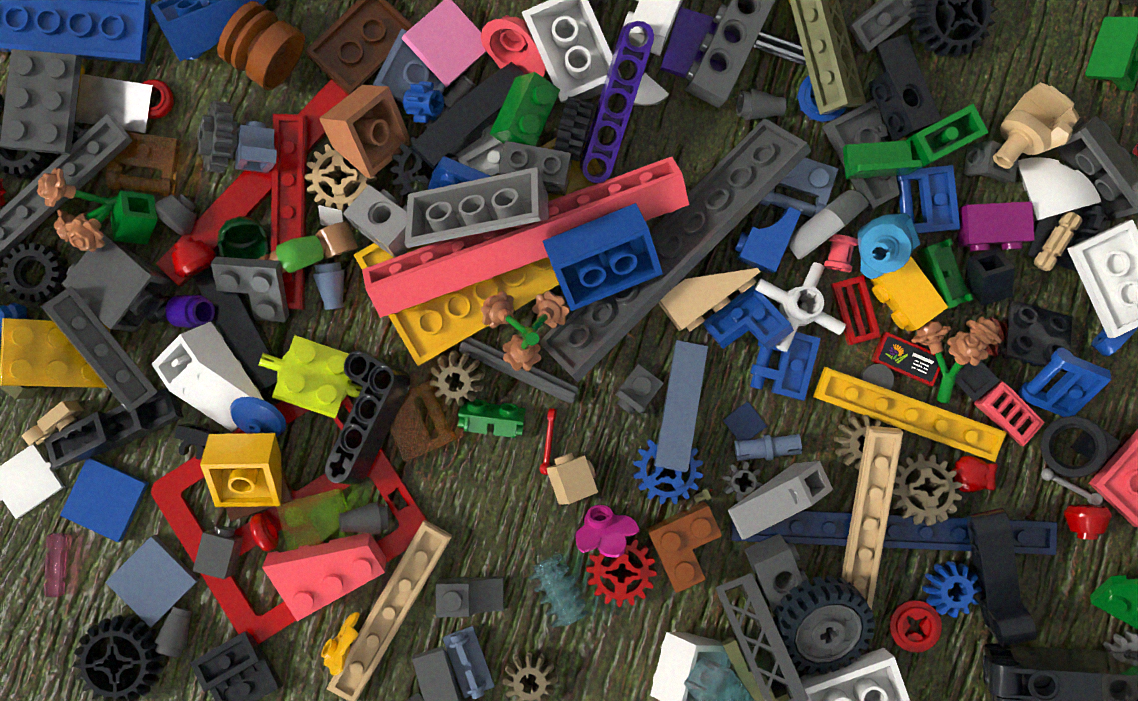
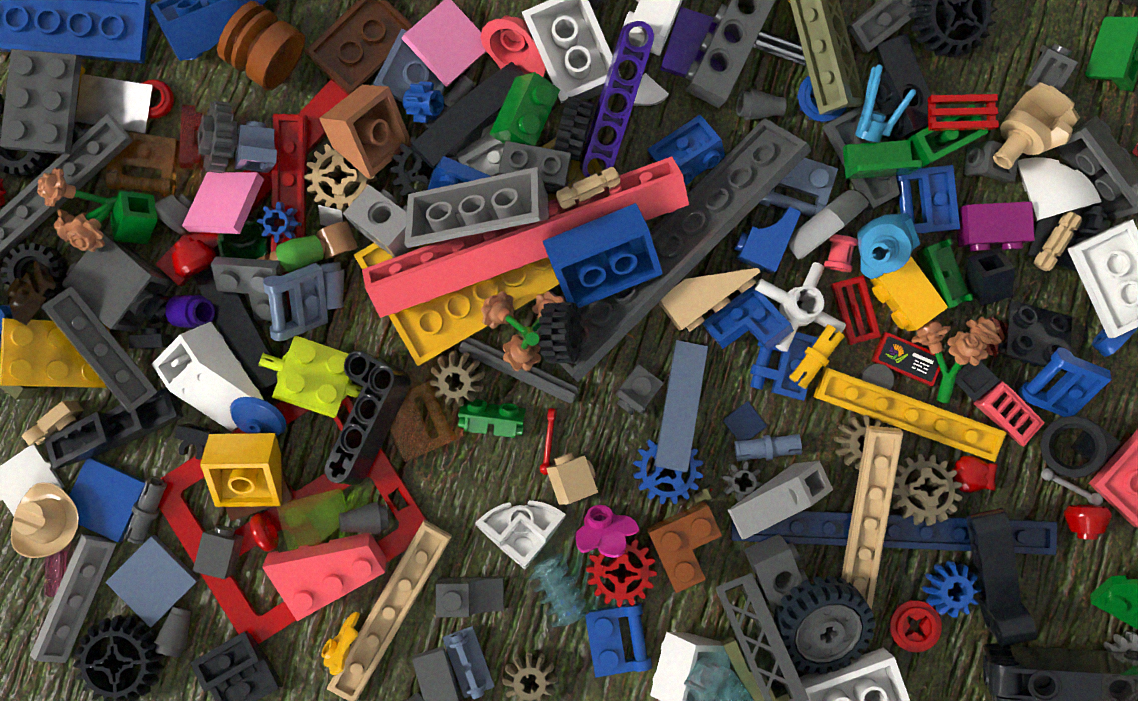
none -> dark brown plate [7,260,56,326]
none -> tan hat [11,482,79,558]
none -> light grey plate [30,534,116,663]
none -> dark grey pin [124,477,167,544]
none -> black plate [129,328,173,349]
none -> clear red plate [179,104,203,170]
none -> bright pink tile [182,172,264,234]
none -> blue gear [257,202,302,243]
none -> sand blue plate [263,263,328,341]
none -> white brick [475,500,566,569]
none -> black tyre [538,302,583,363]
none -> tan axle [556,167,621,209]
none -> blue plate [585,602,652,678]
none -> blue bracket [647,115,725,185]
none -> yellow pin [789,324,845,389]
none -> dark azure plant [855,64,916,143]
none -> red tile [928,94,999,131]
none -> dark grey bracket [1025,43,1078,91]

